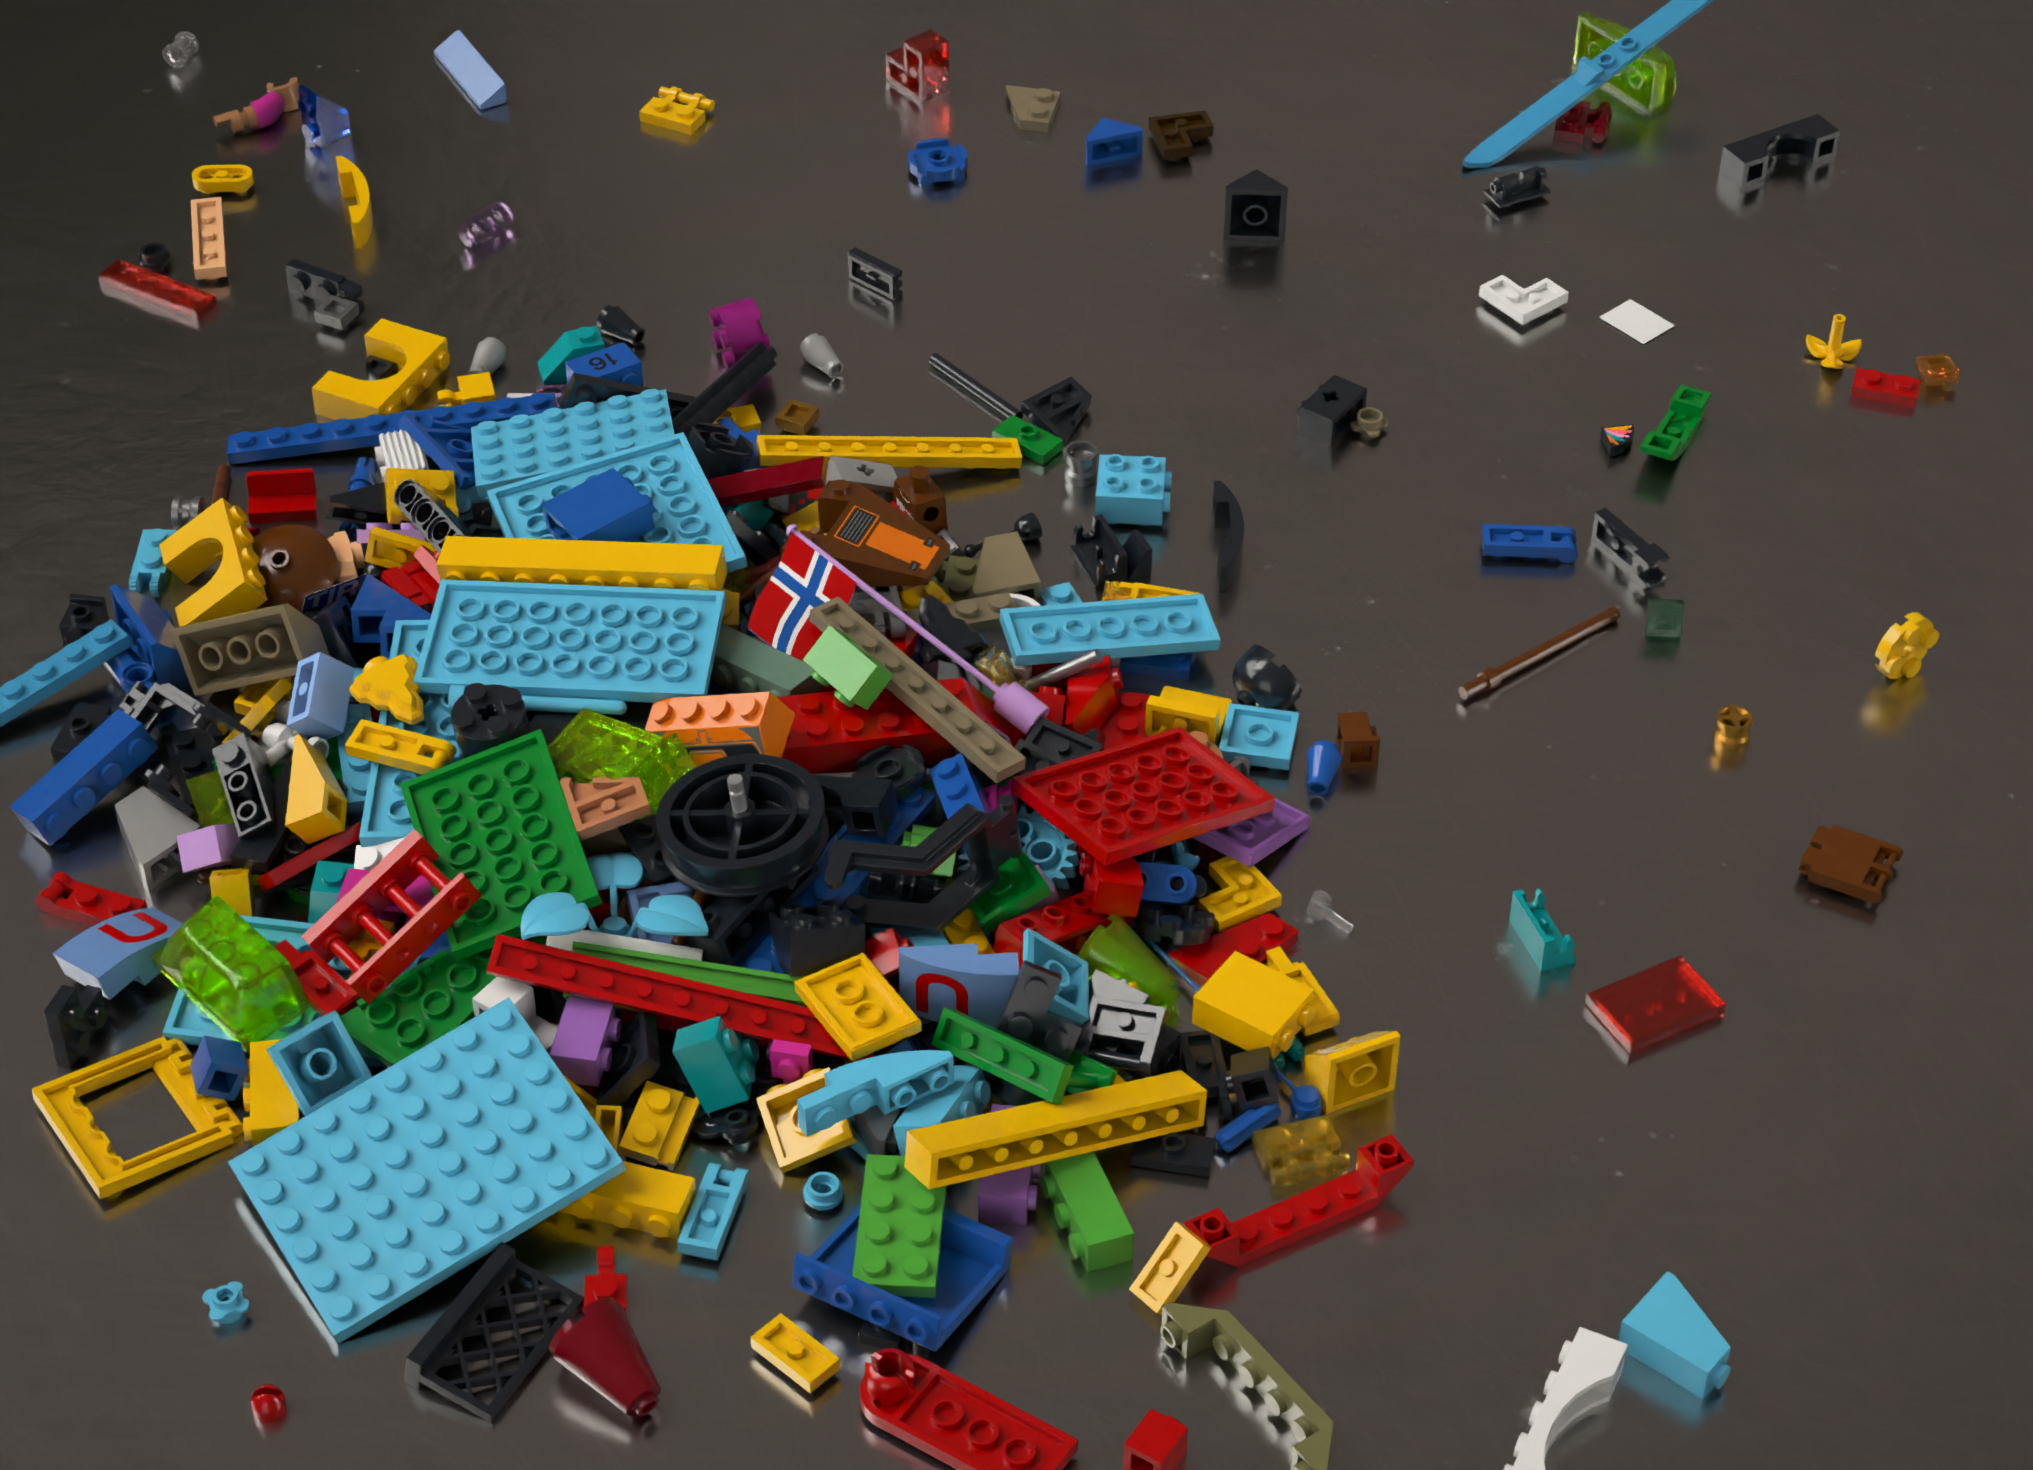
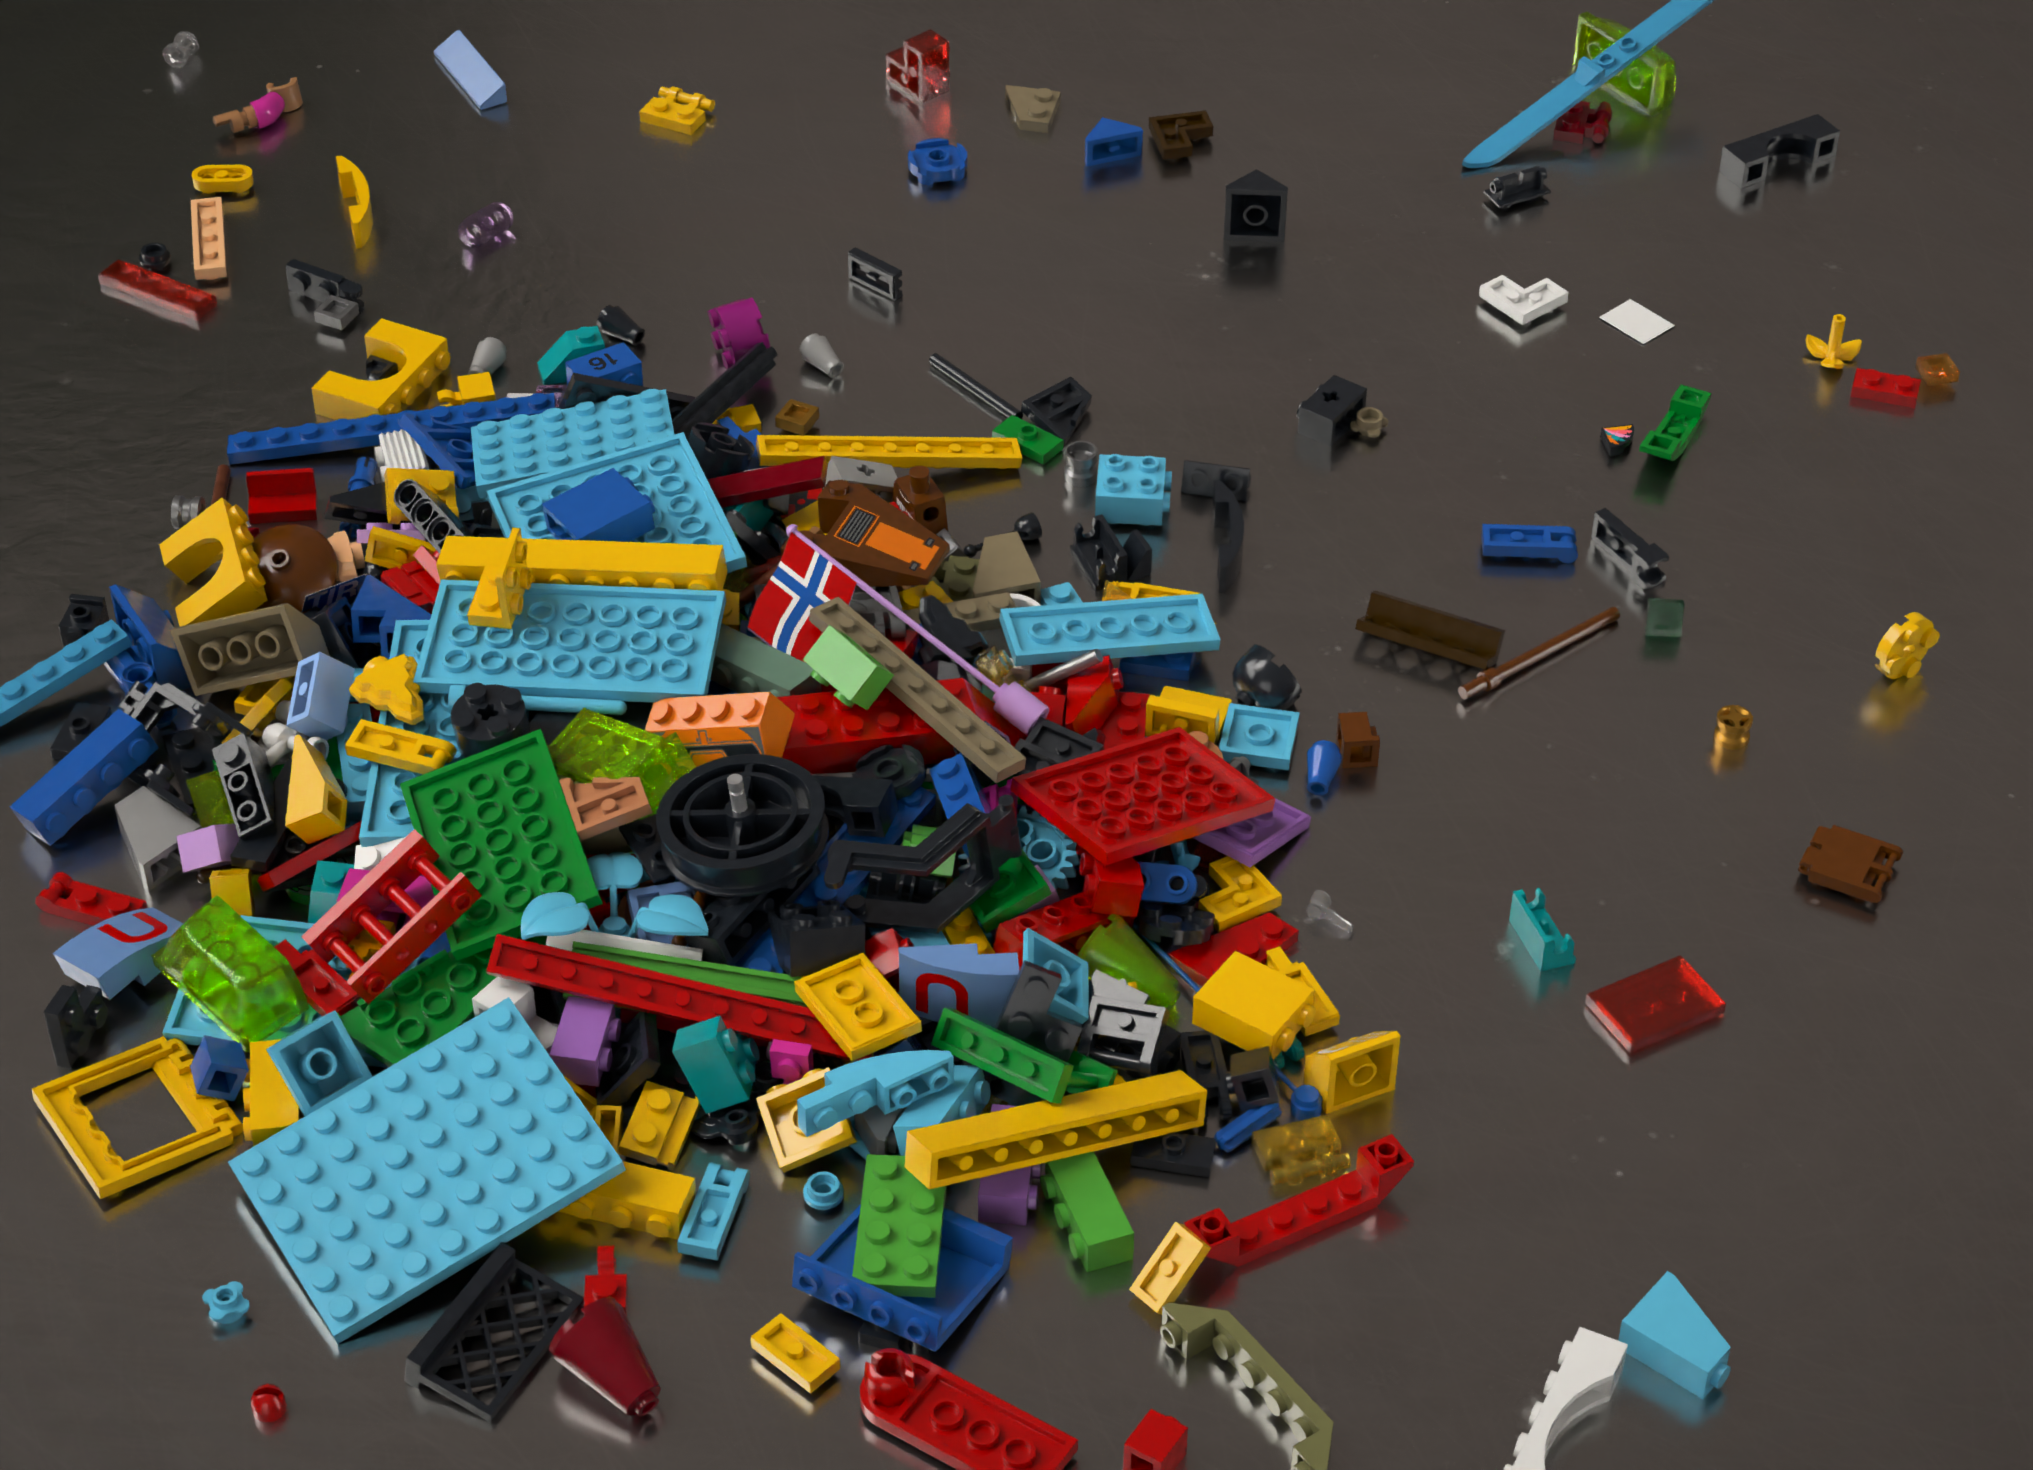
medium azure hinge [129,529,177,597] -> none
clear blue slope [297,85,351,149] -> none
none -> yellow bracket [467,527,532,629]
none -> black hinge [1181,460,1251,501]
none -> dark brown fence [1355,591,1505,670]

